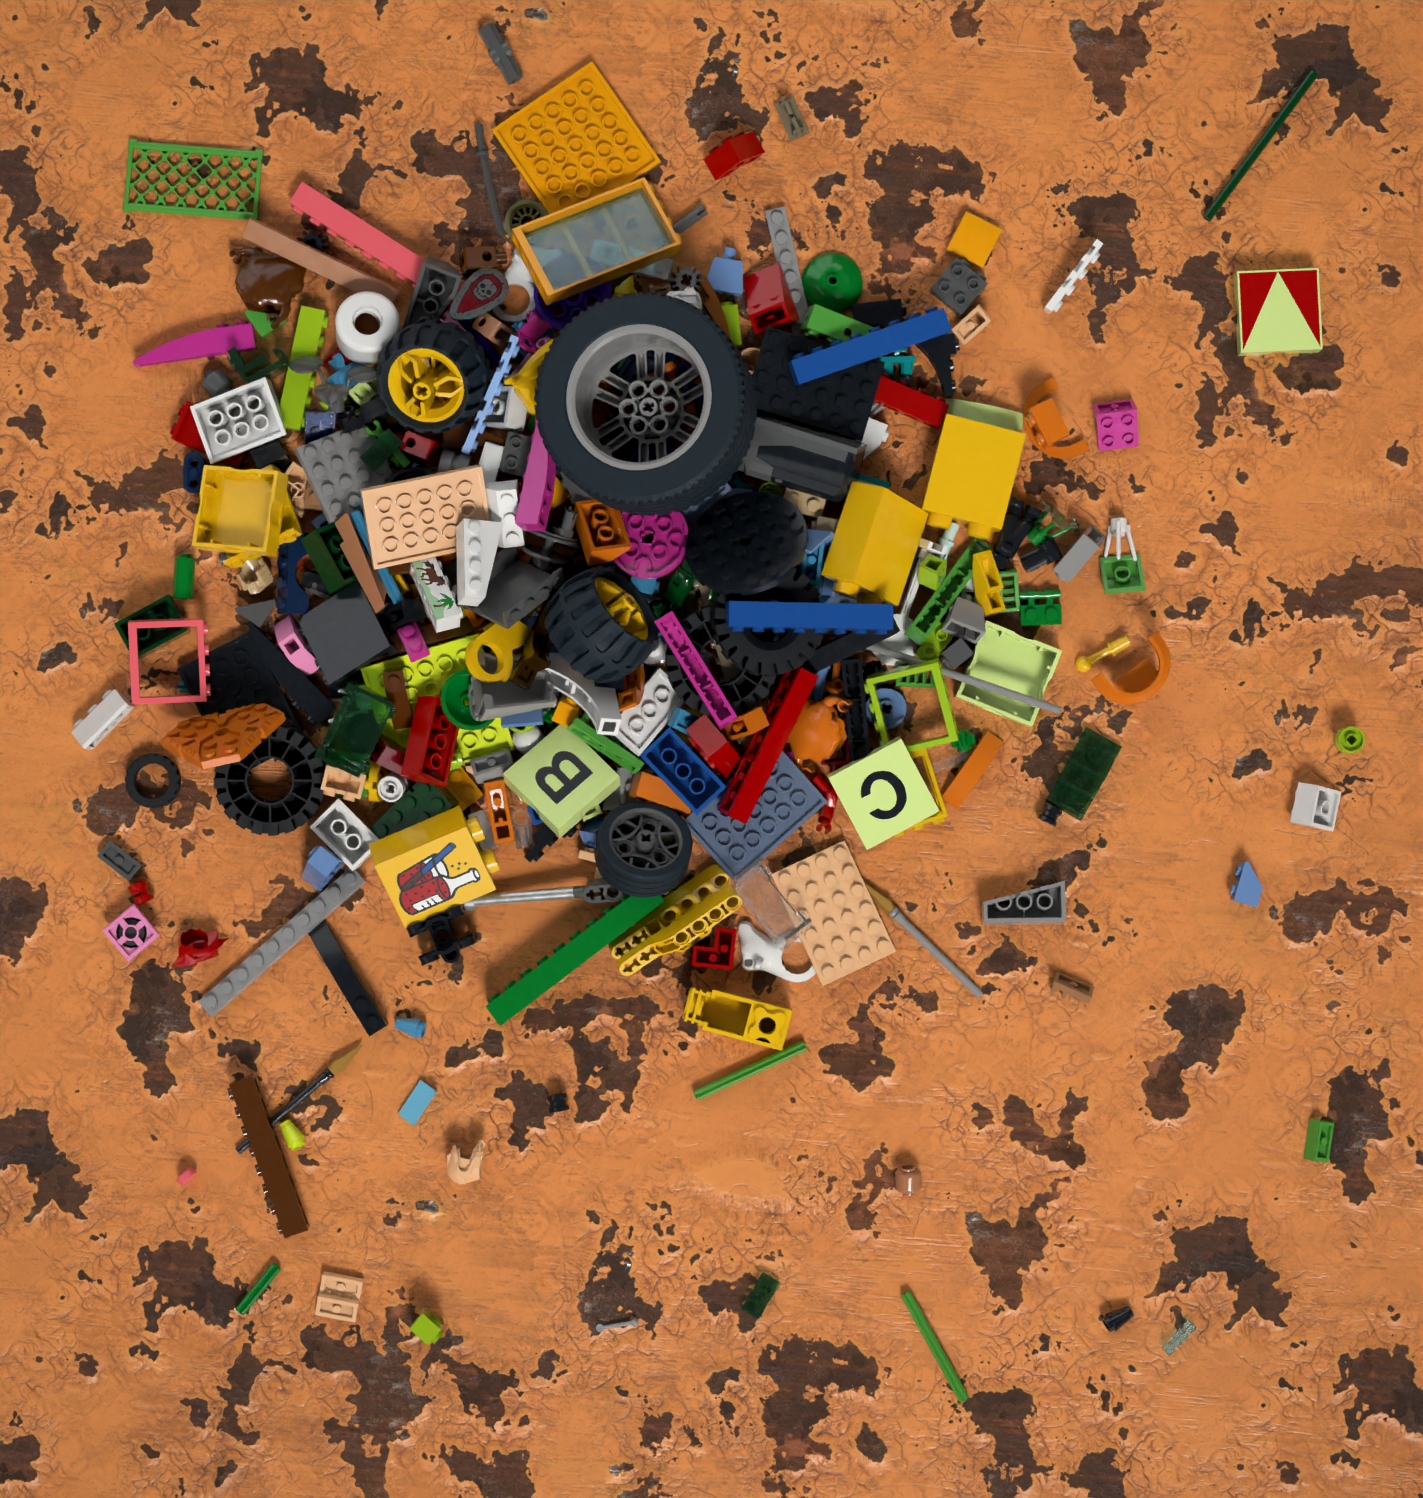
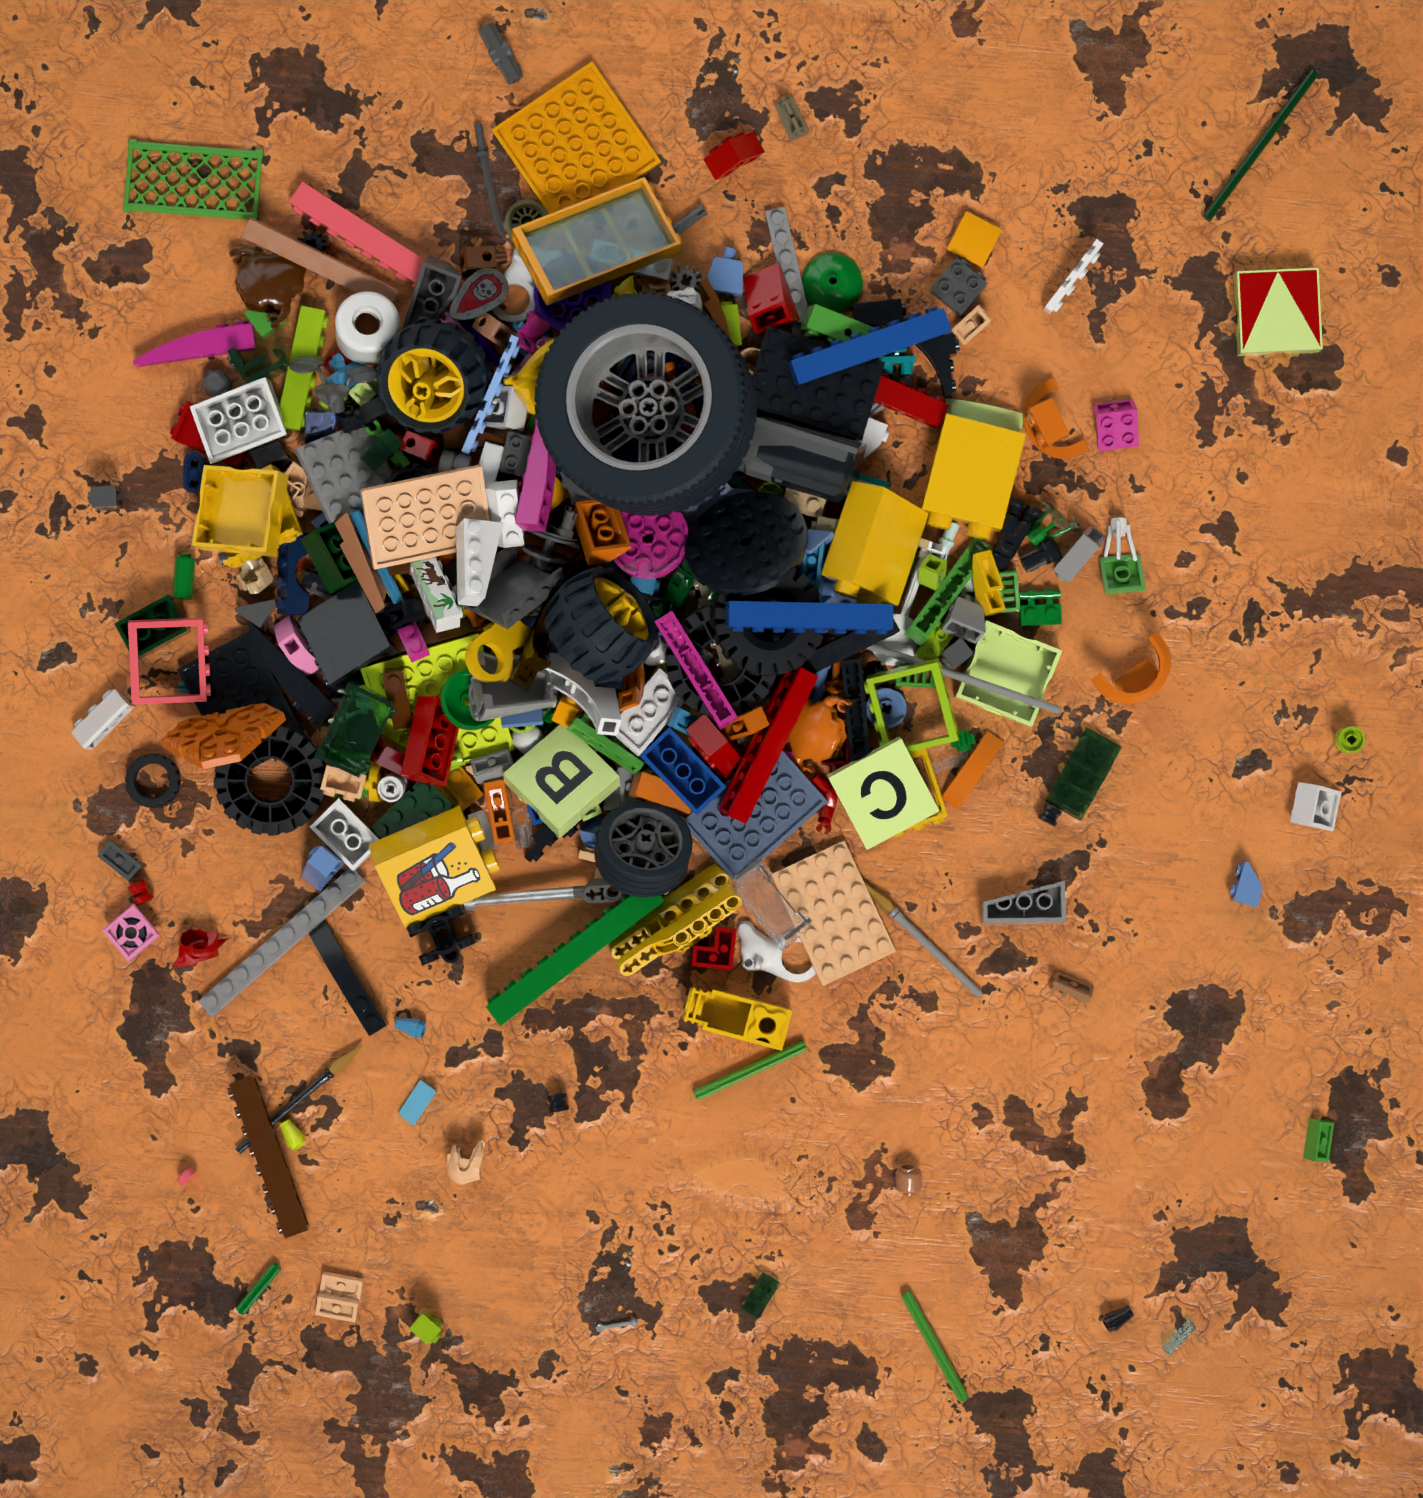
yellow pin [1075,635,1131,672] -> none
none -> dark grey brick [88,485,123,511]

